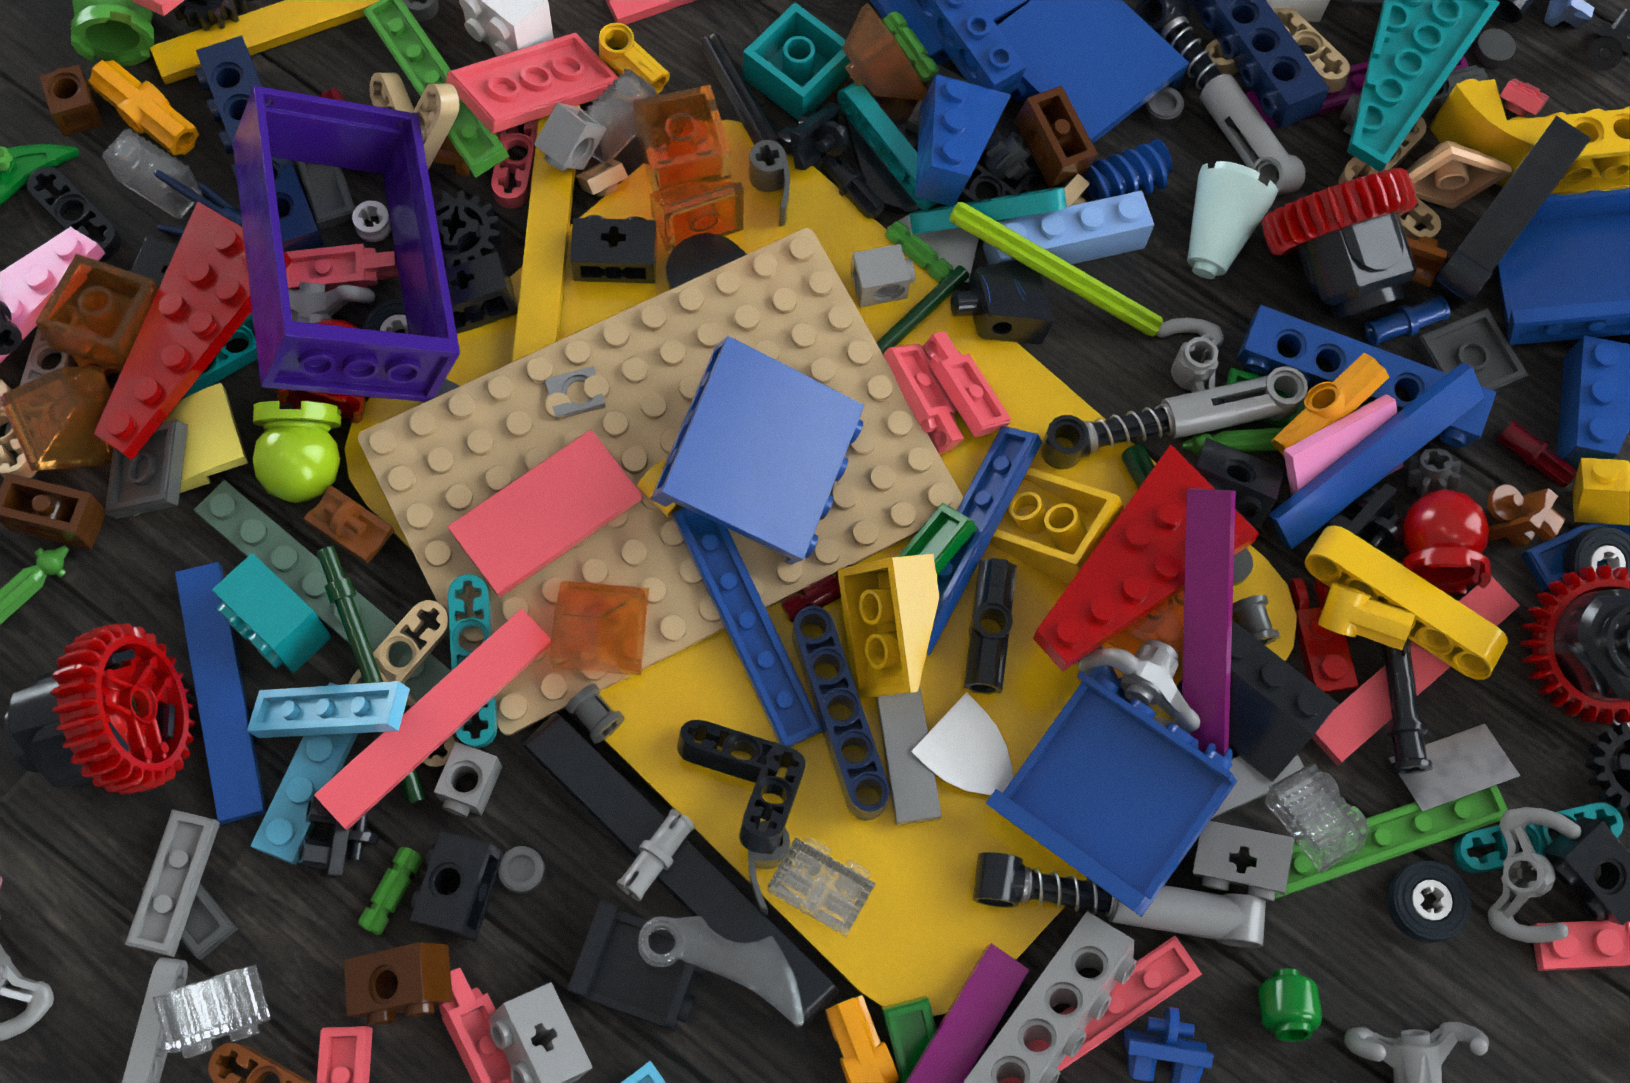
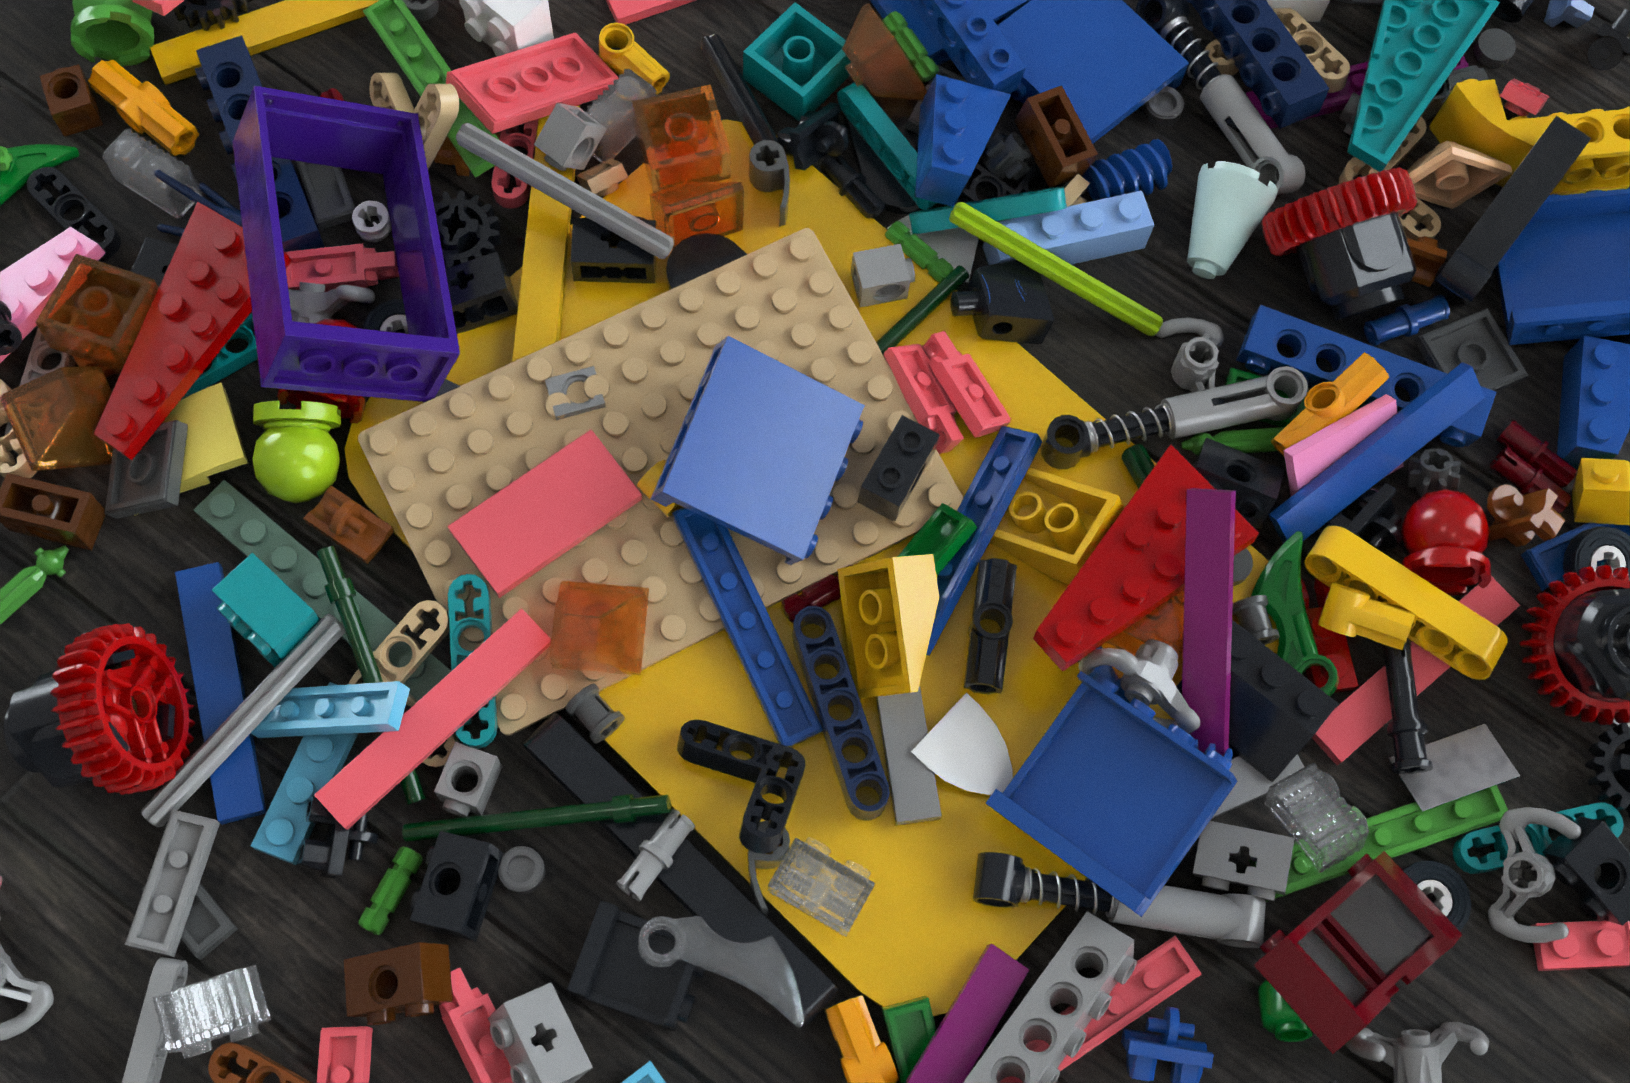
none -> light grey axle [141,613,345,827]
none -> dark green bar [402,794,671,842]
none -> light grey axle [455,123,674,259]
none -> black brick [858,415,940,521]
none -> green piece [1251,531,1339,696]
none -> dark red window [1254,851,1463,1054]
none -> dark red axle [1489,446,1571,513]

